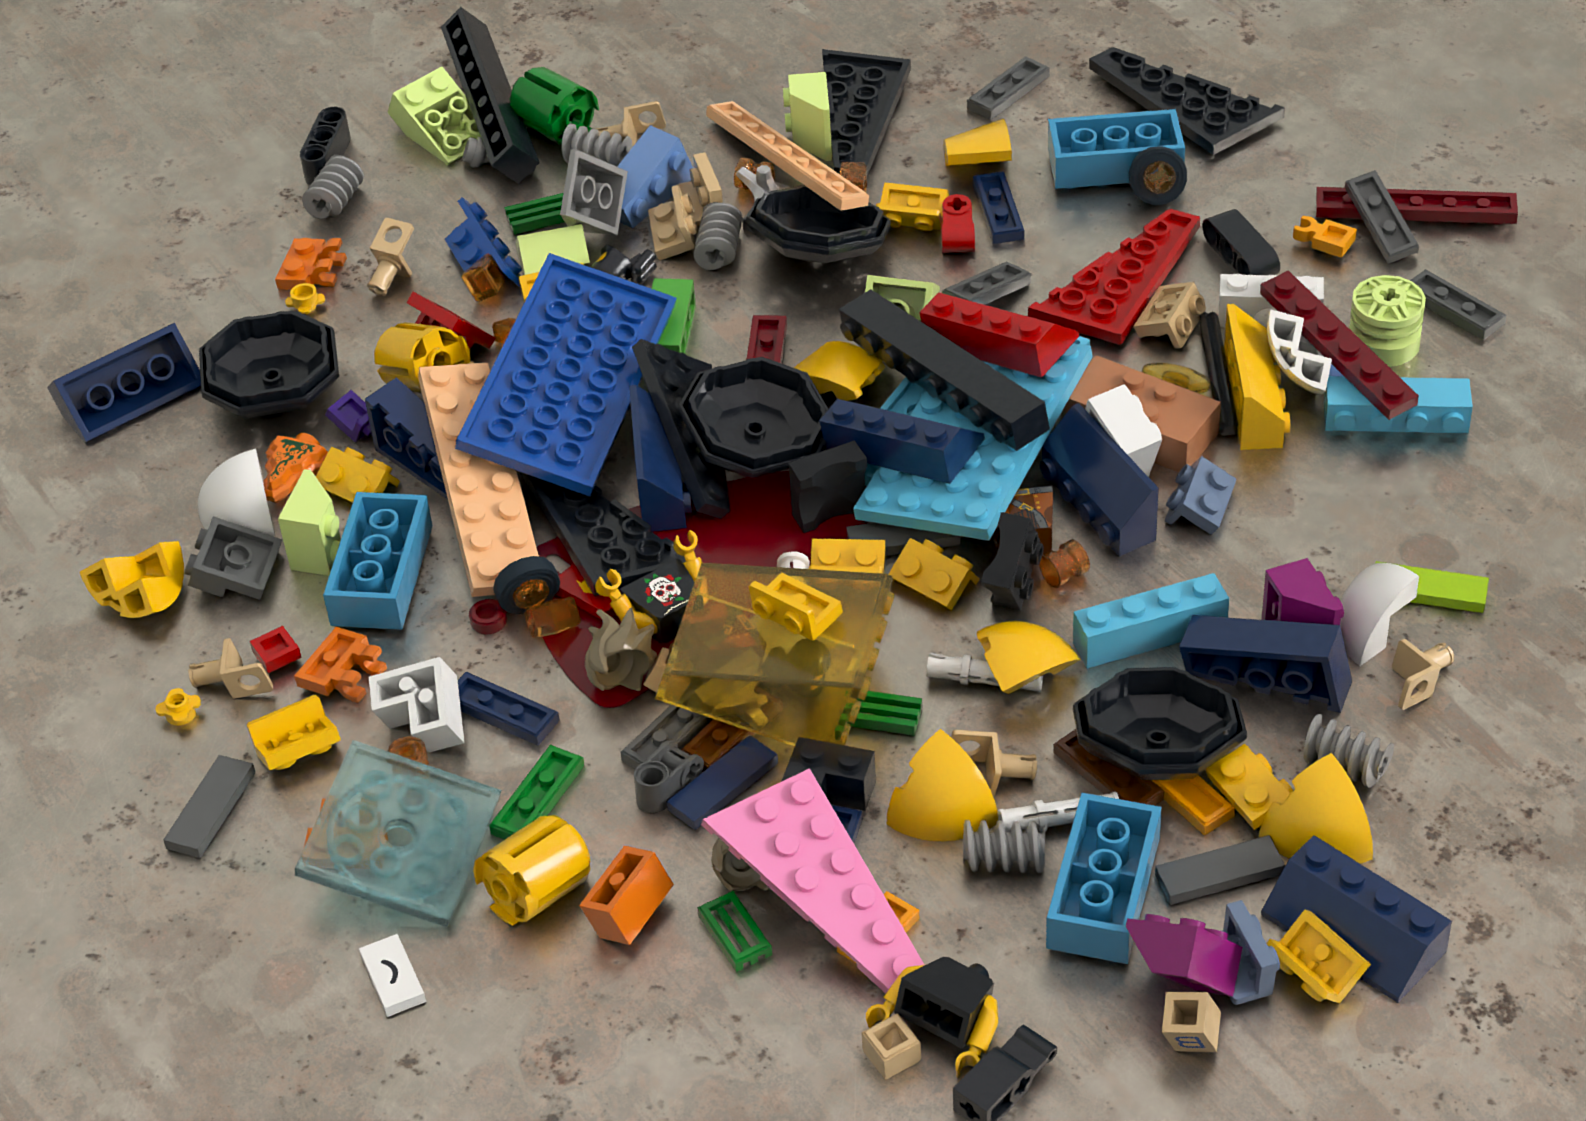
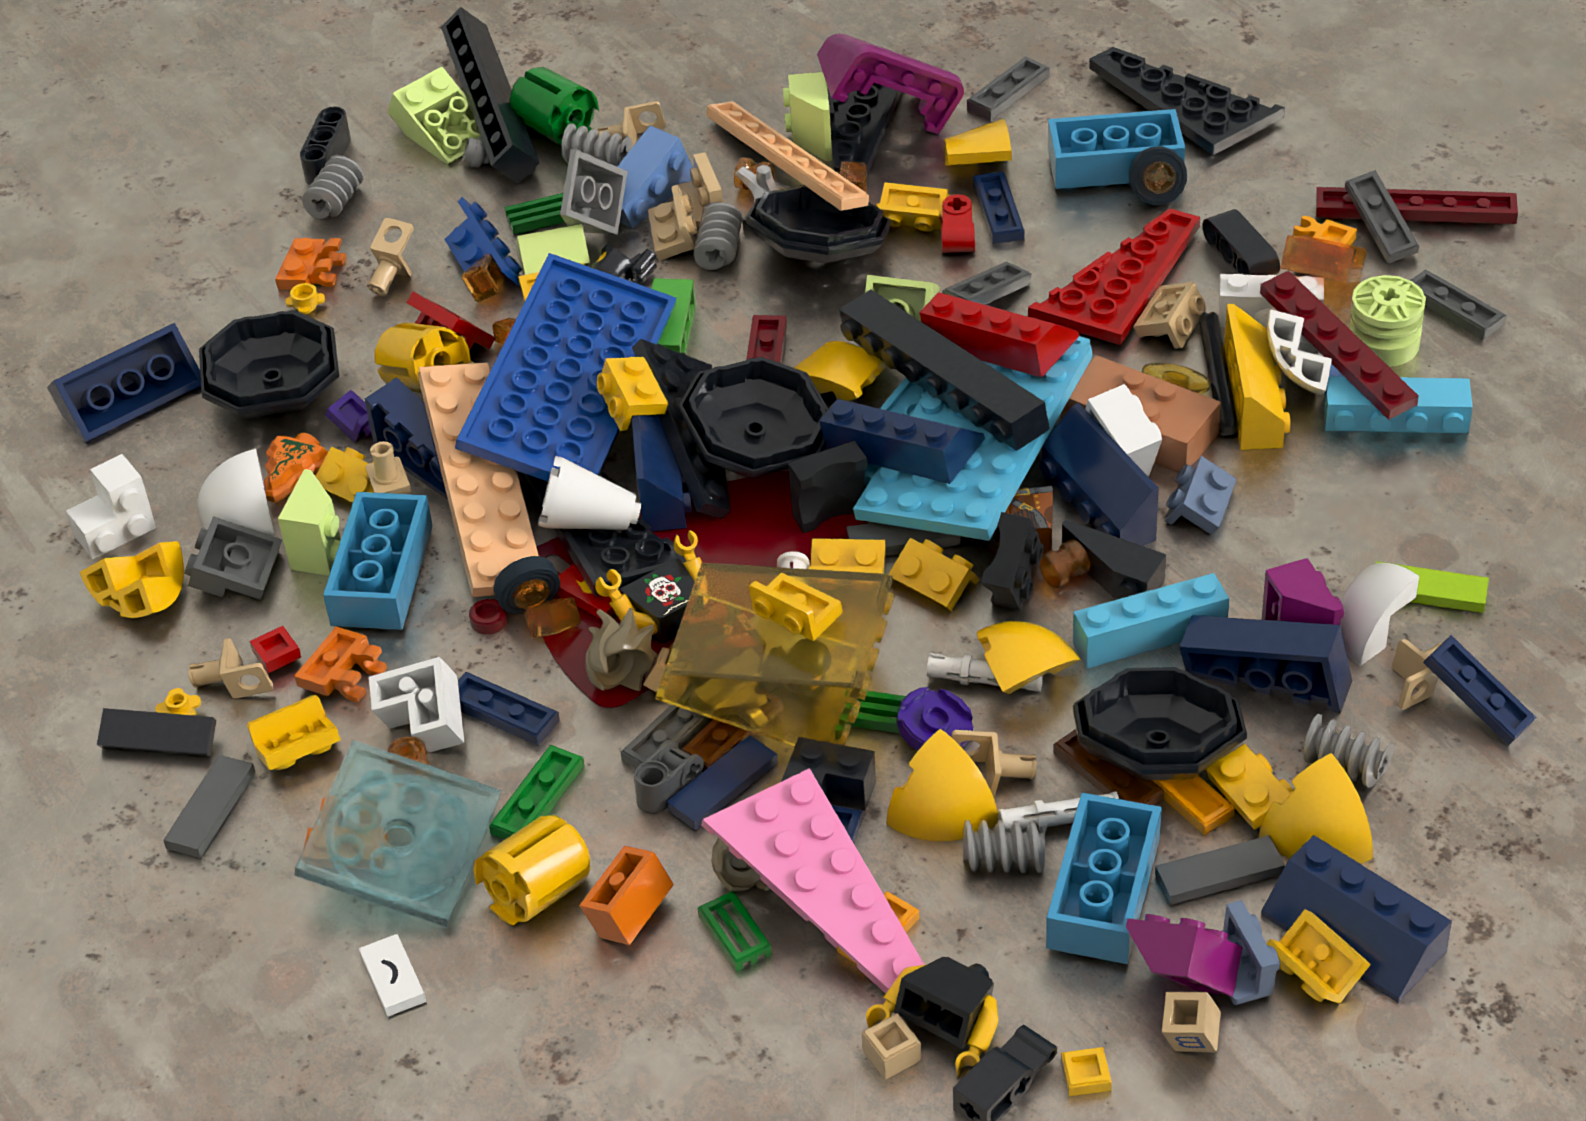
none -> white brick [66,454,156,559]
none -> black tile [97,708,217,757]
none -> tan bracket [365,441,412,494]
none -> white cone [538,456,641,530]
none -> yellow bracket [597,357,668,431]
none -> magenta windscreen [817,33,964,134]
none -> dark purple tile [896,687,974,750]
none -> yellow tile [1061,1047,1112,1097]
none -> black slope [1062,519,1166,599]
none -> clear orange panel [1280,235,1367,283]
none -> dark blue tile [1423,635,1537,746]

